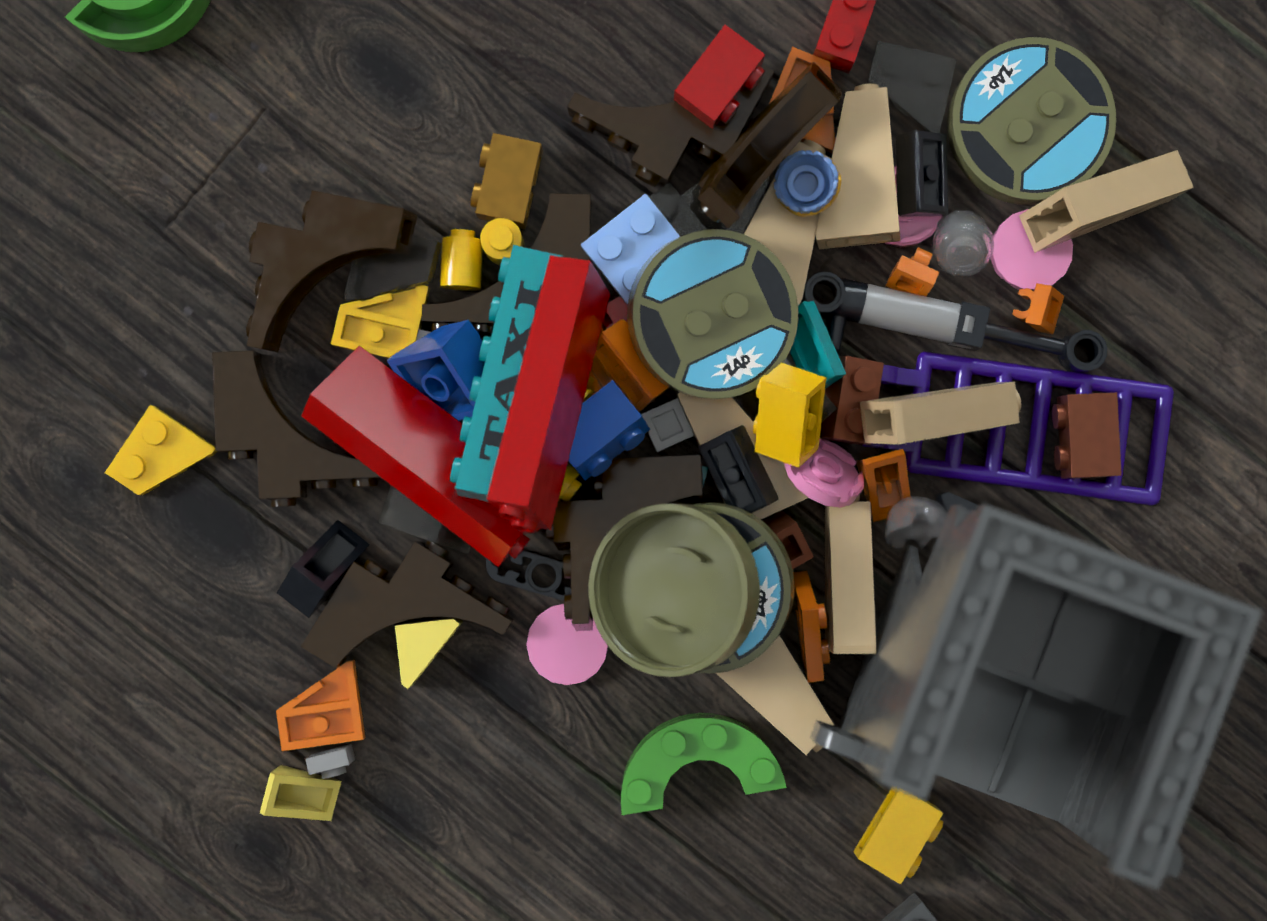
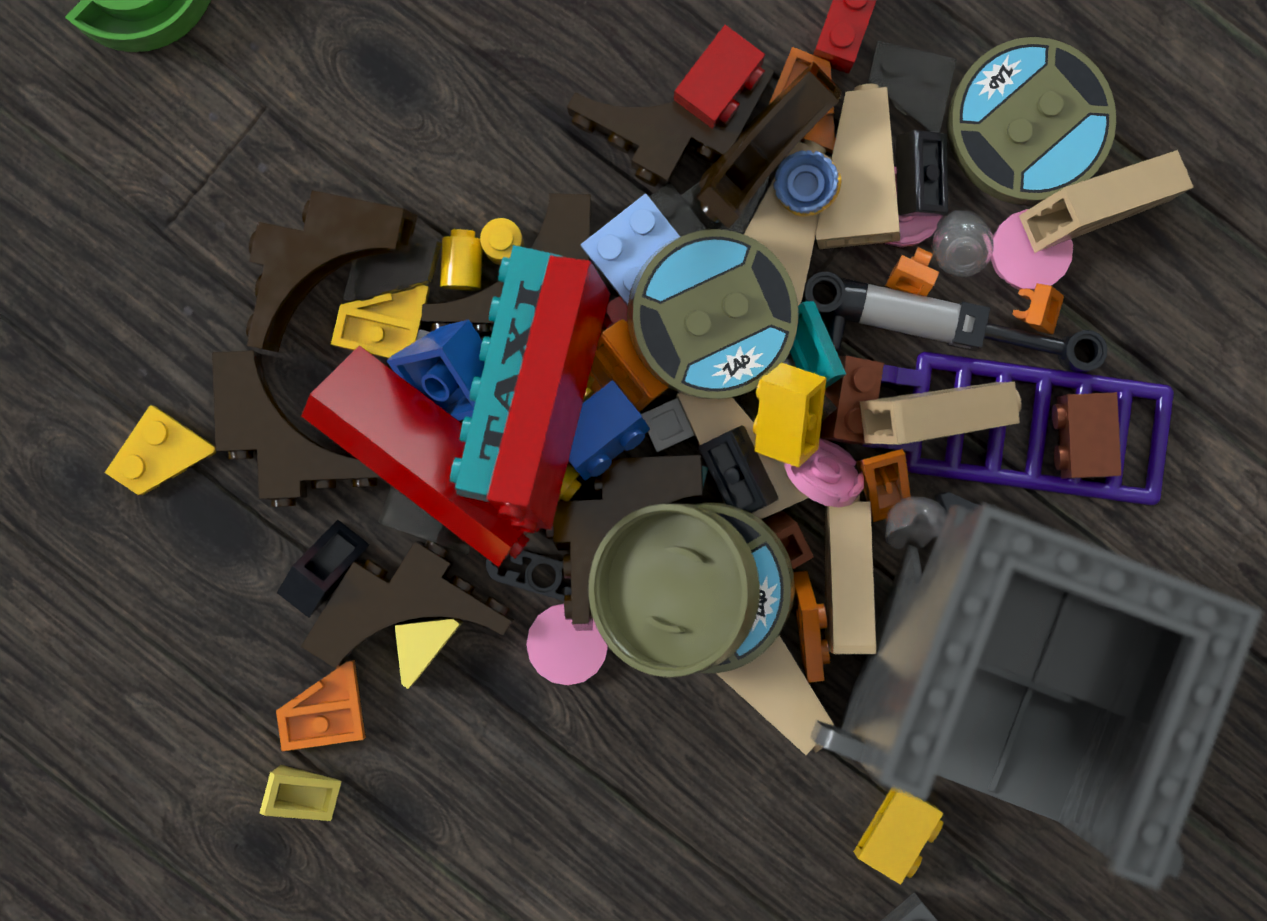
light grey plate [305,744,355,779] -> none
pearl gold piece [470,133,543,229] -> none
bright green brick [621,713,787,815] -> none

